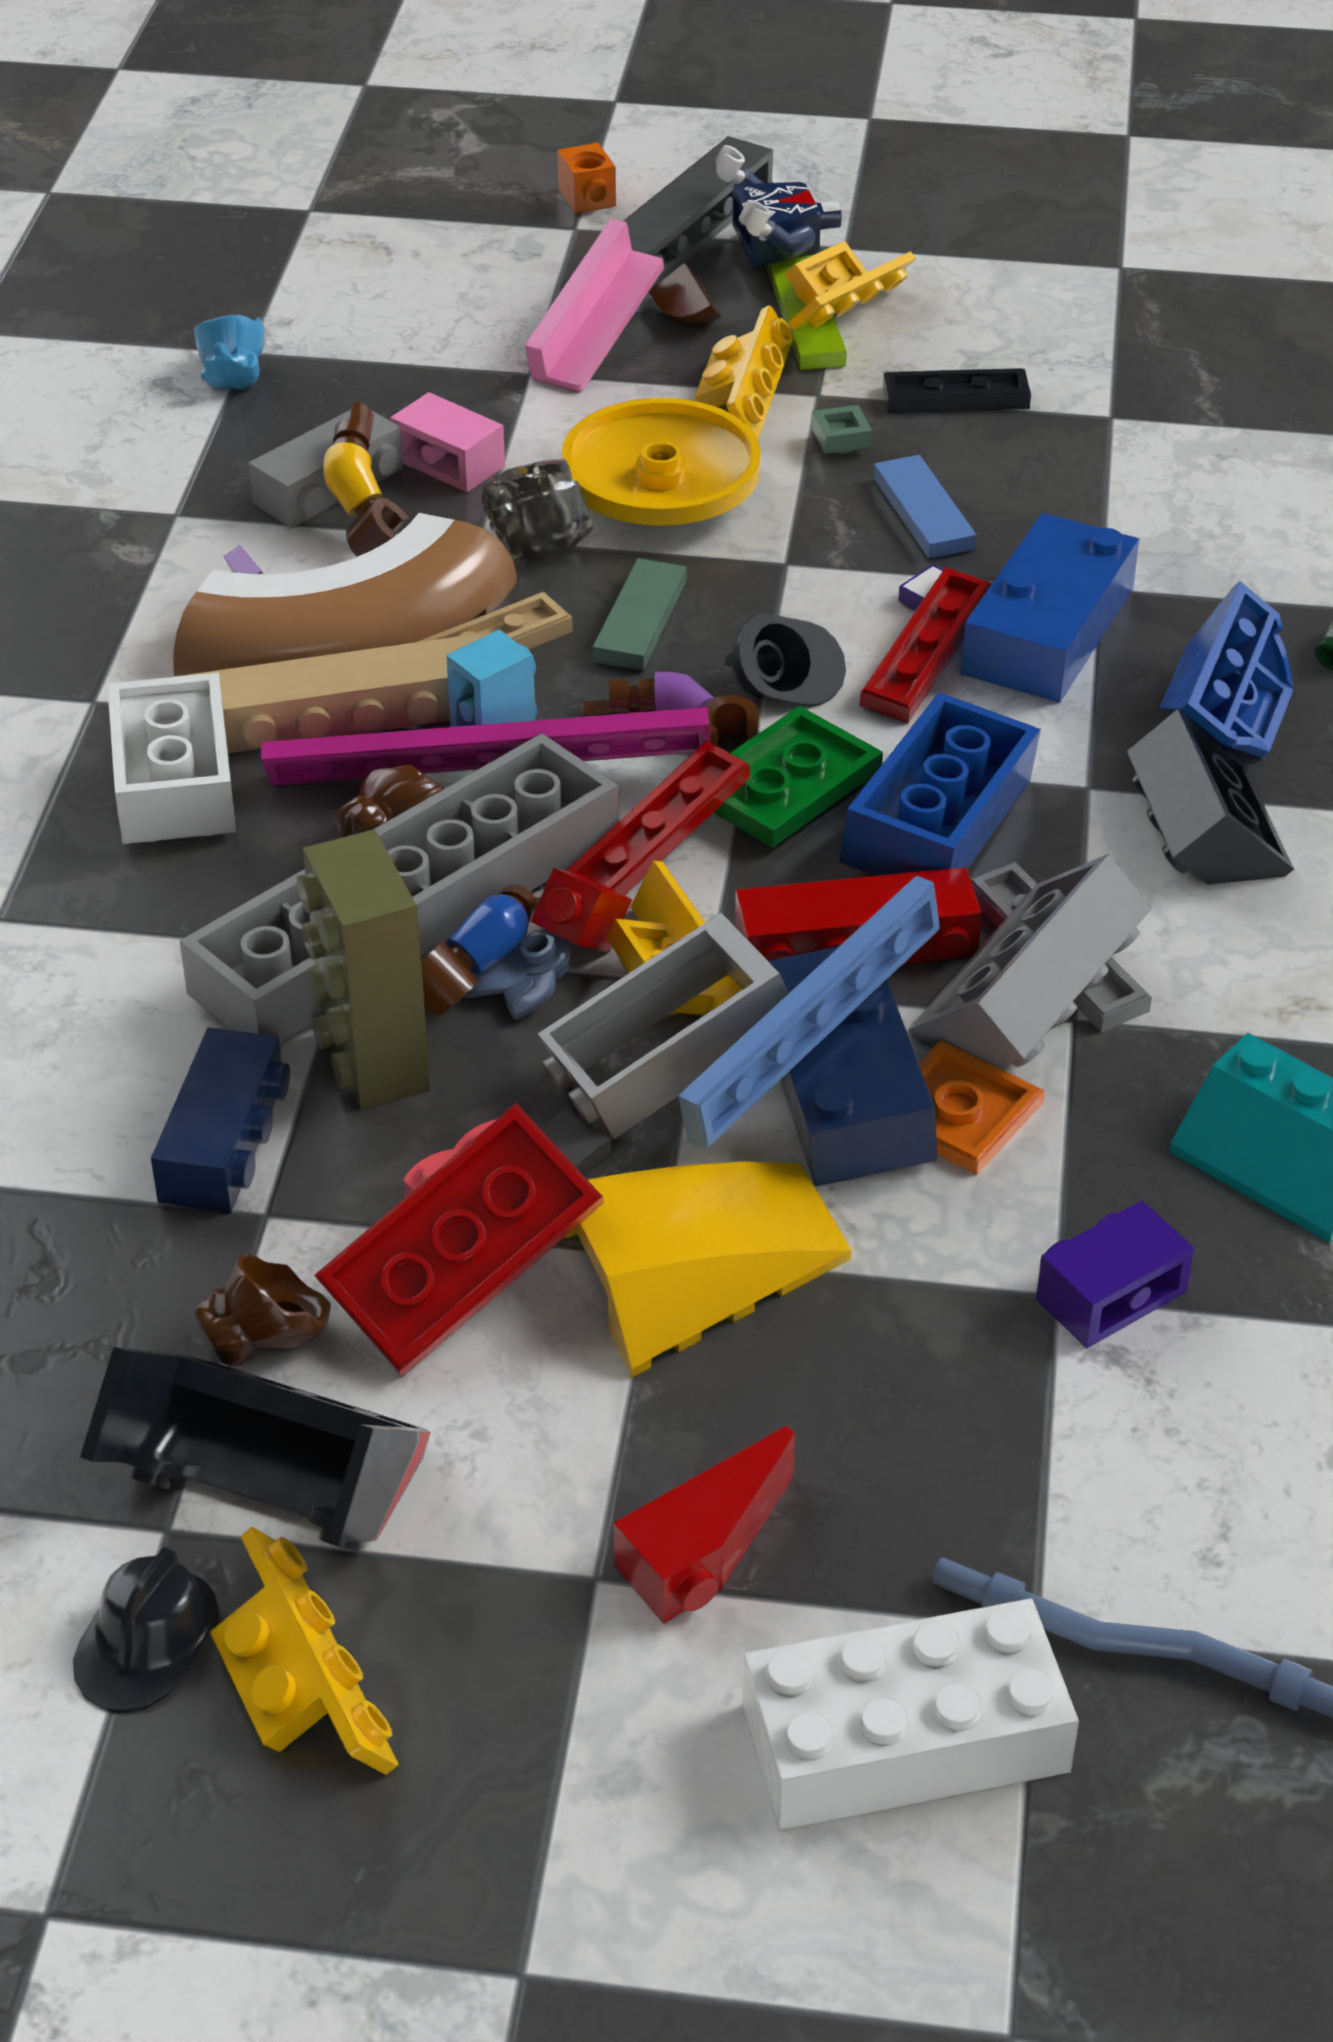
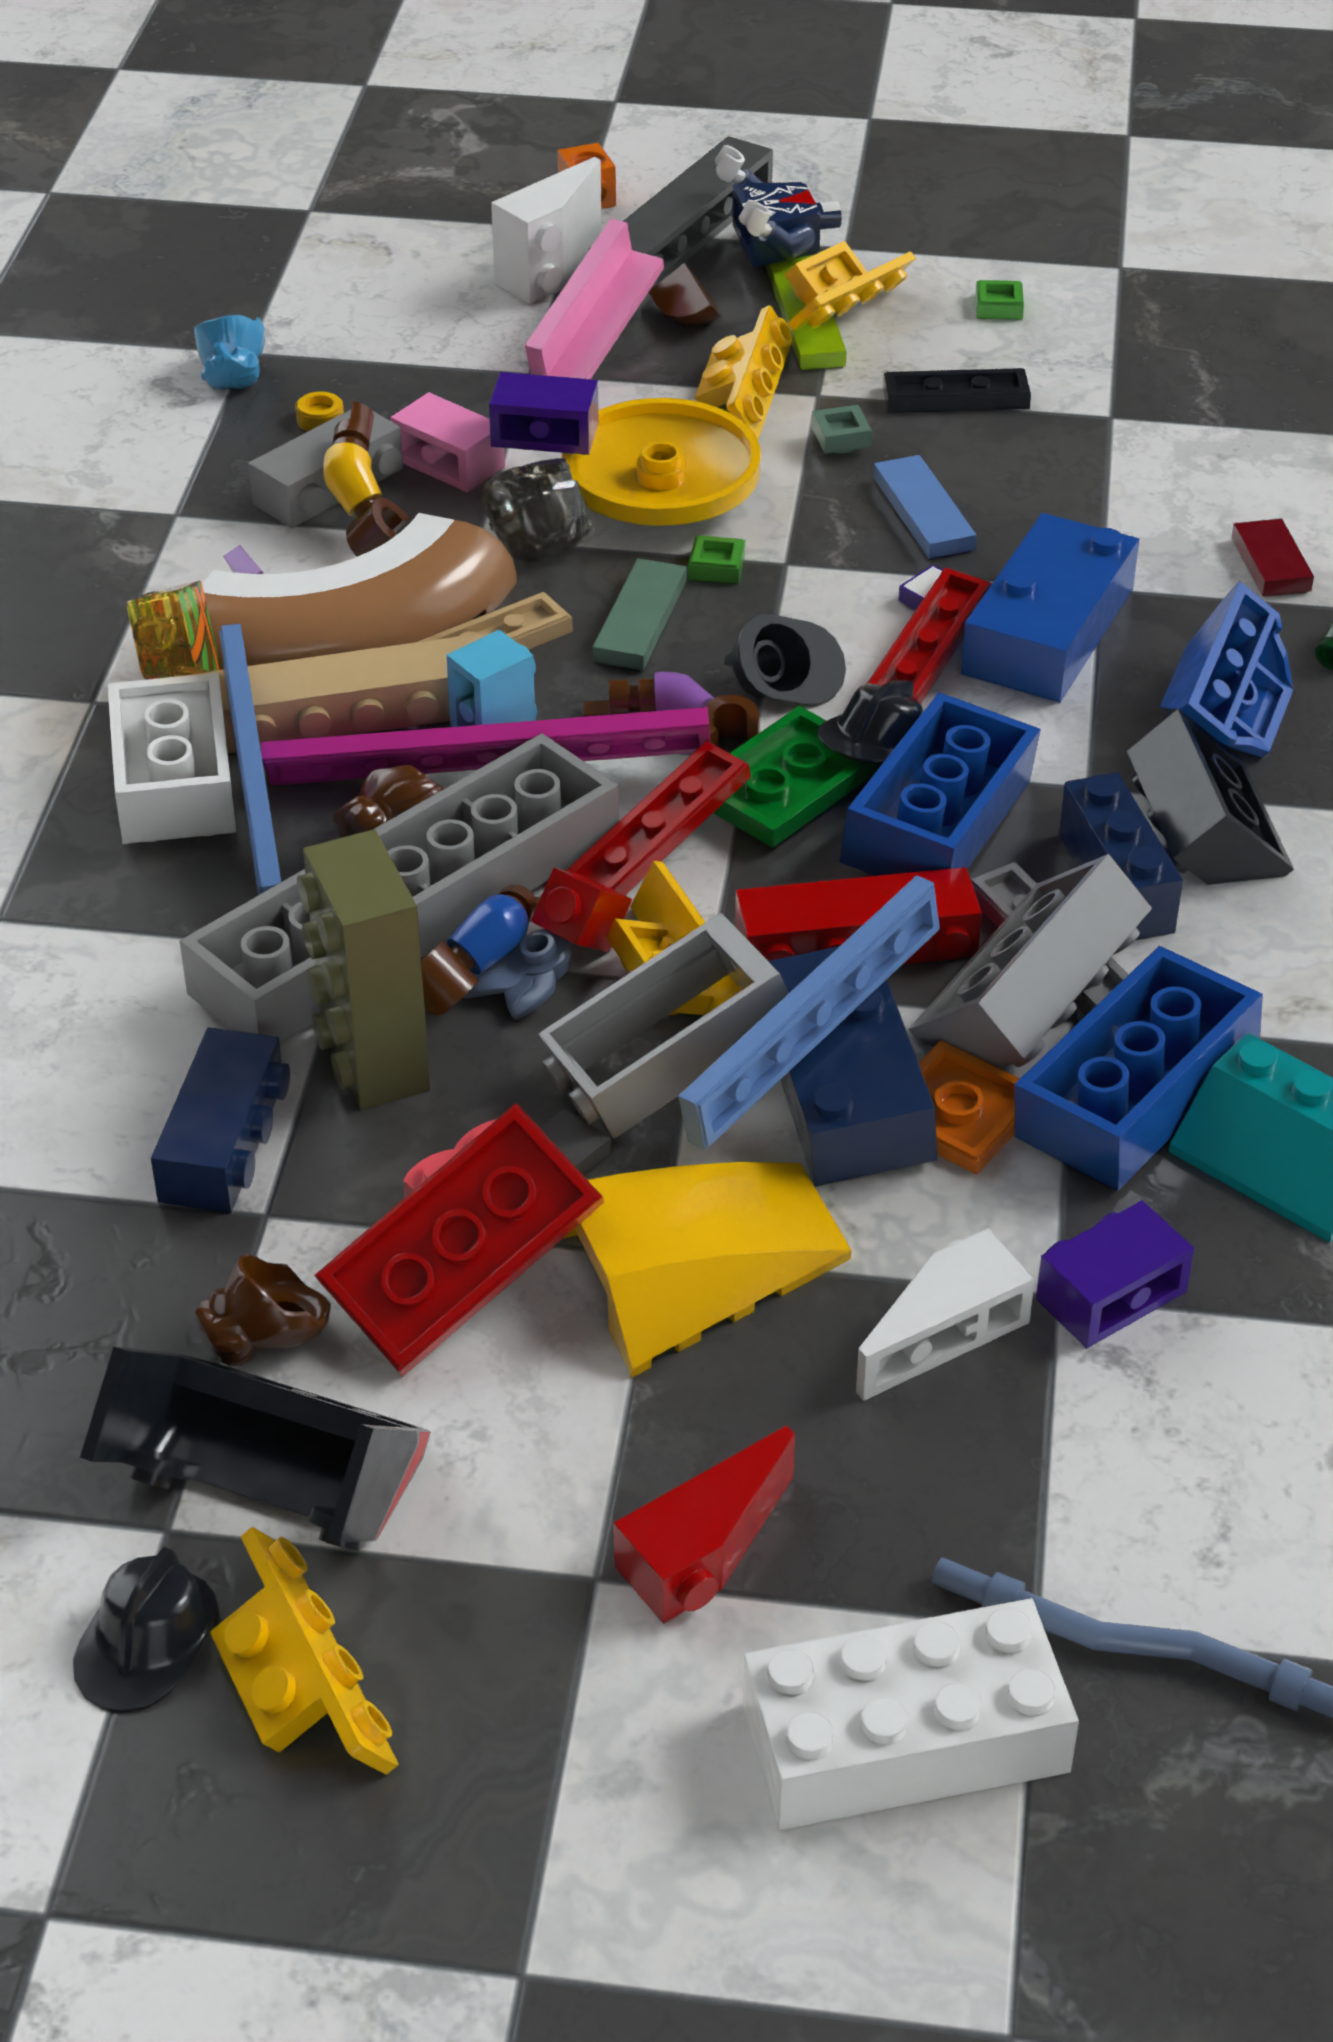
none -> clear yellow torso [127,581,221,680]
none -> medium blue tile [219,623,281,895]
none -> yellow tile [295,392,344,431]
none -> dark purple brick [489,372,598,455]
none -> white slope [491,157,602,305]
none -> bright green tile [688,535,746,584]
none -> black piece [818,680,923,763]
none -> white slope [856,1228,1035,1401]
none -> bright green tile [975,280,1024,320]
none -> blue brick [1014,945,1263,1191]
none -> dark blue brick [1059,772,1183,940]
none -> dark red tile [1231,518,1314,596]

